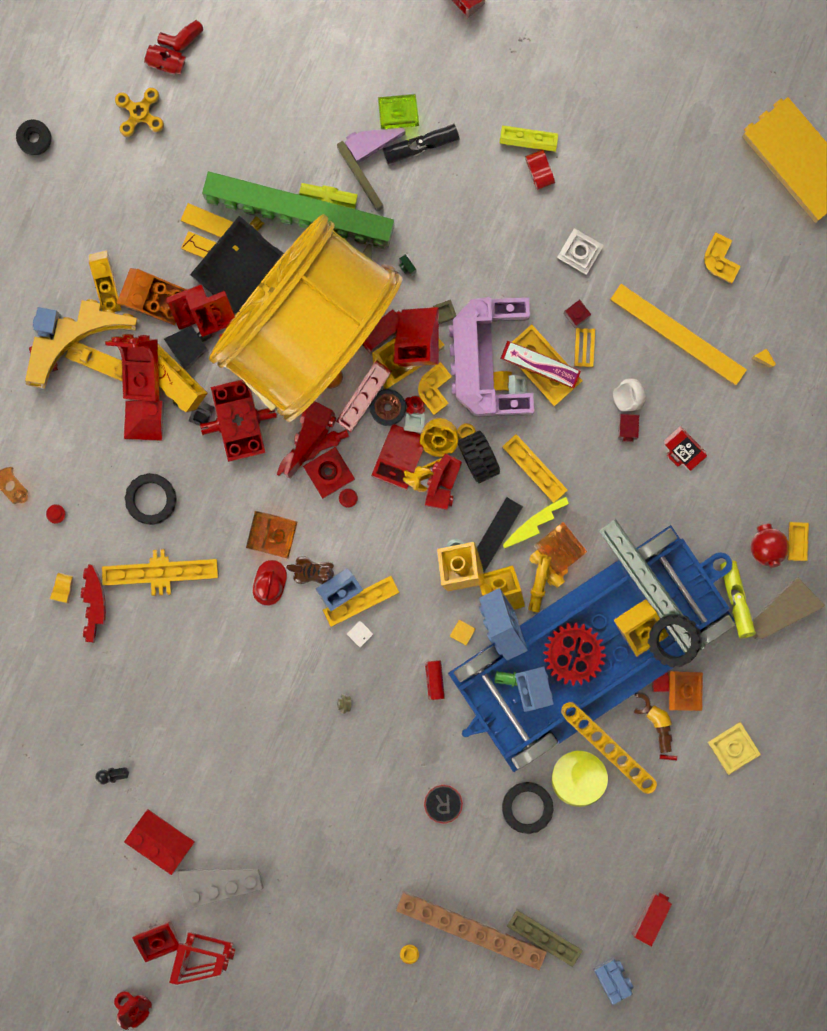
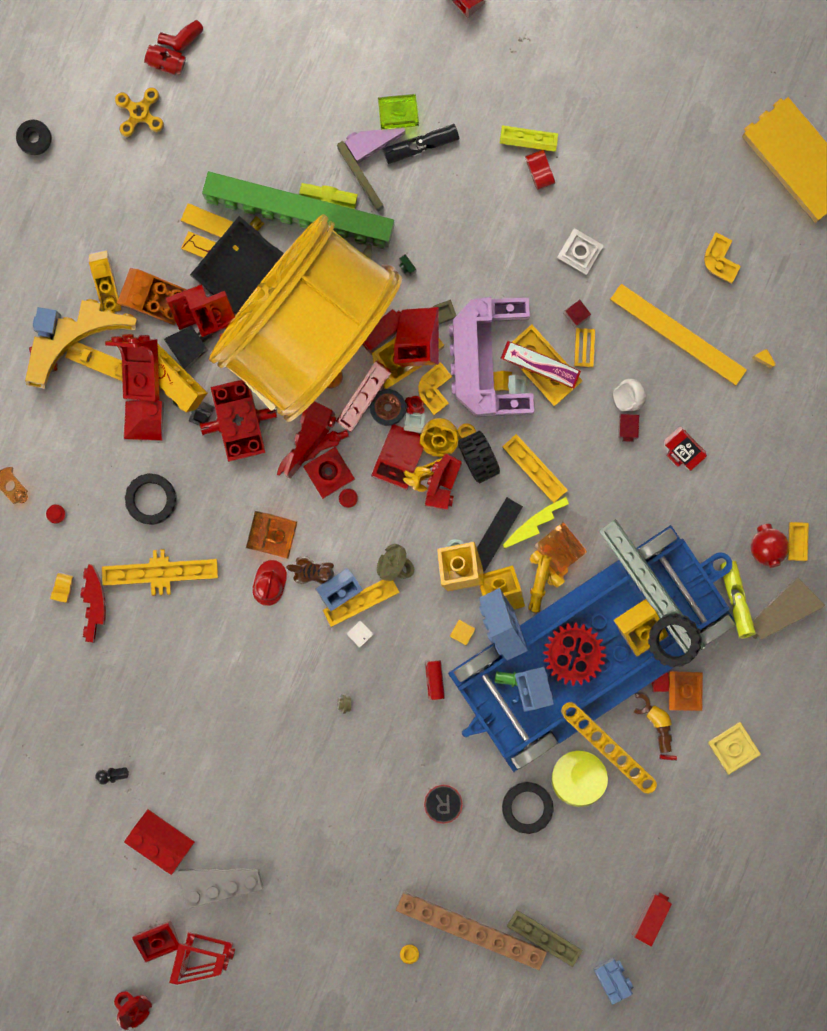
none -> olive tile [377,544,414,581]

